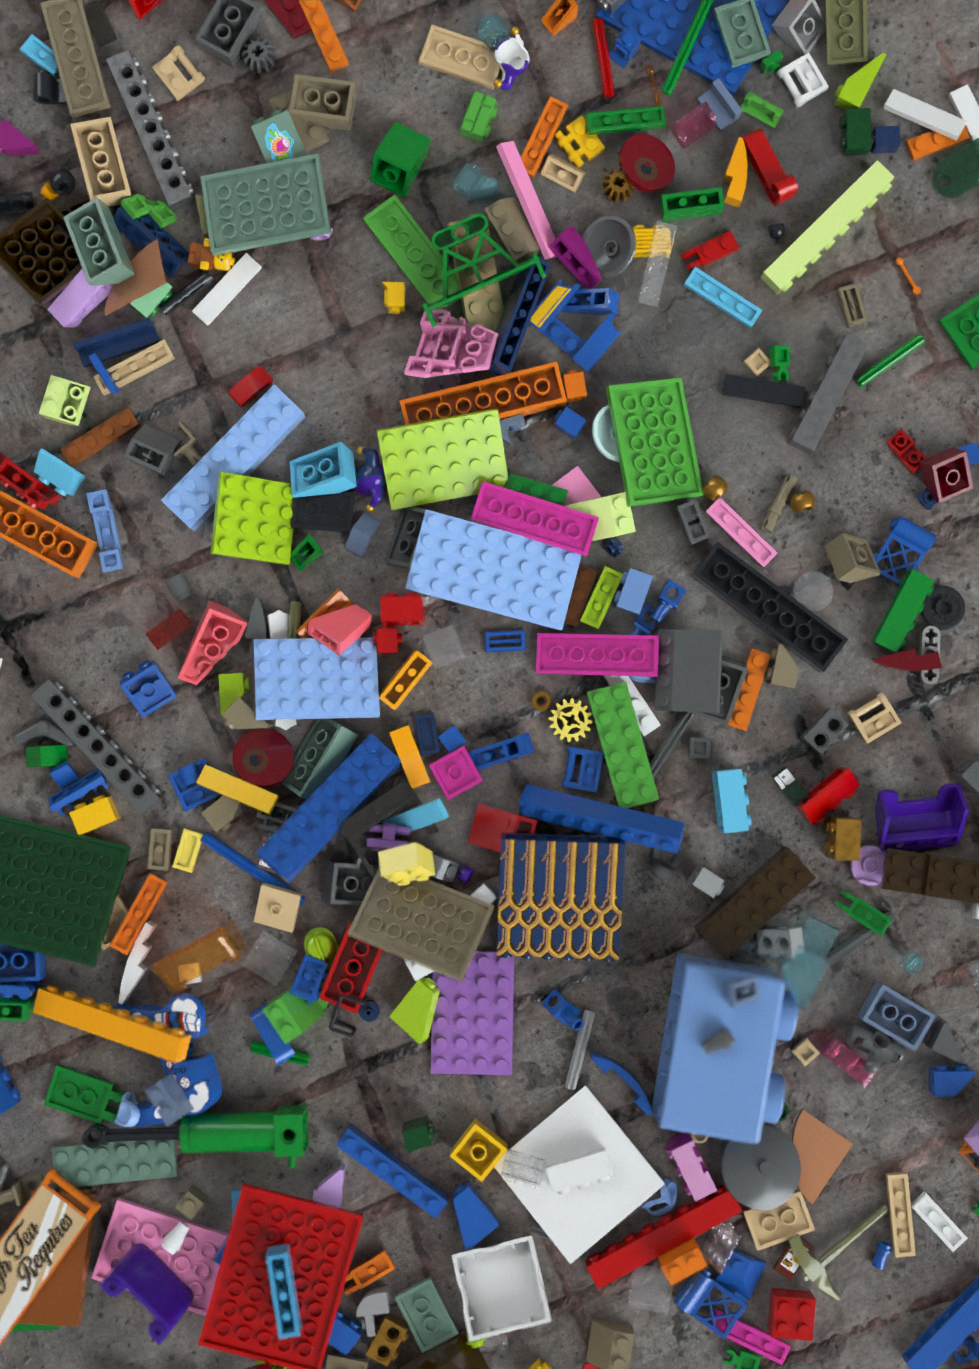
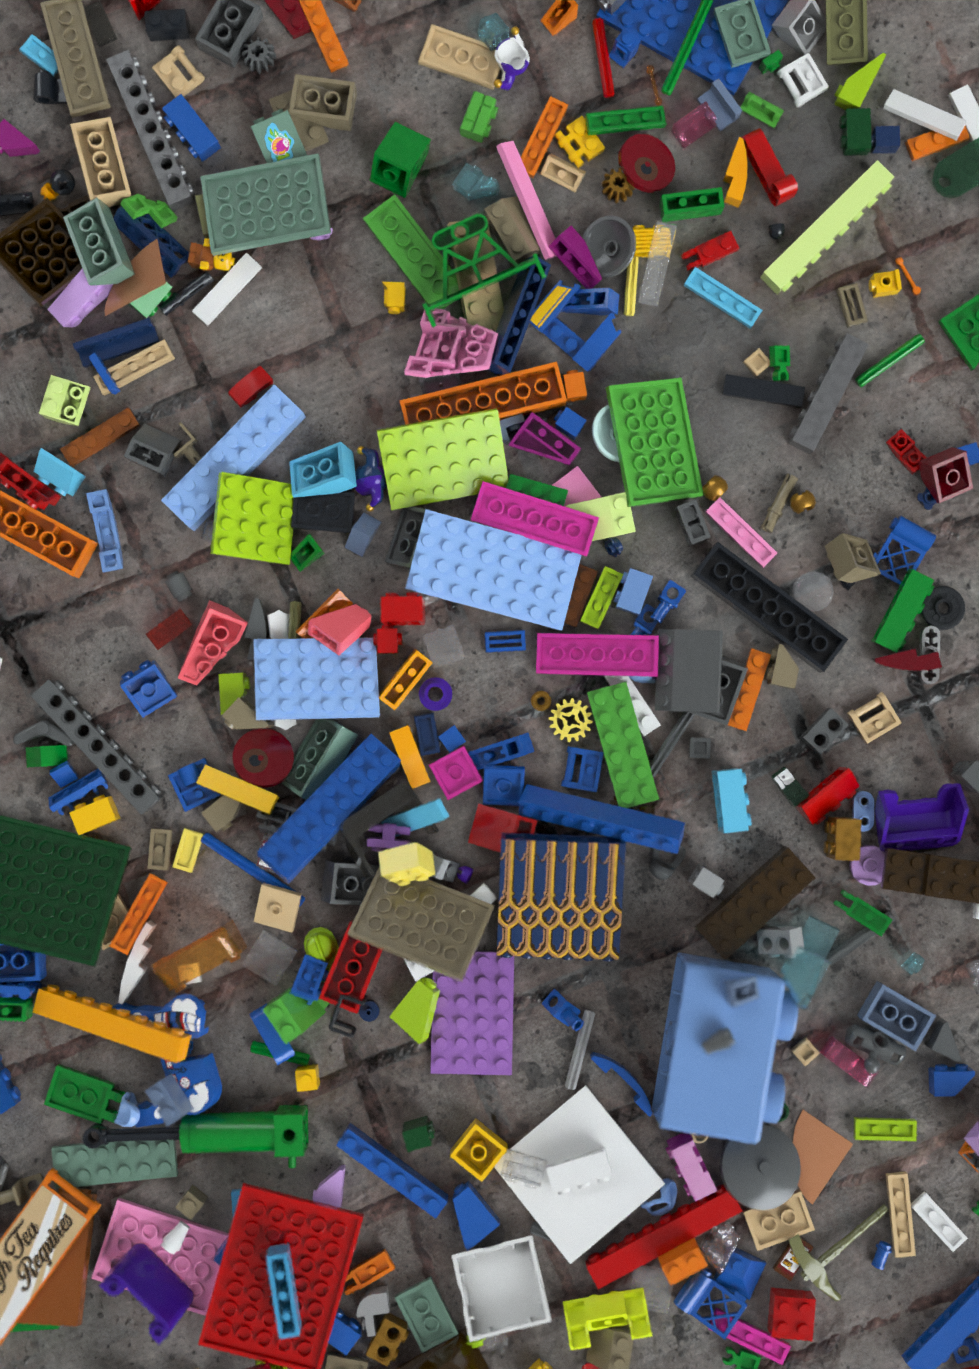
none -> black brick [145,9,190,41]
none -> blue brick [162,94,221,162]
none -> yellow brick [295,1064,320,1092]
none -> dark purple piece [419,677,452,711]
none -> blue plate [483,765,525,806]
none -> magenta wedge [509,412,582,465]
none -> neon yellow bracket [563,1287,652,1350]
none -> light yellow axle [624,256,639,316]
none -> light blue plate [852,791,874,832]
none -> lime plate [854,1117,917,1141]
none -> yellow brick [869,269,902,298]

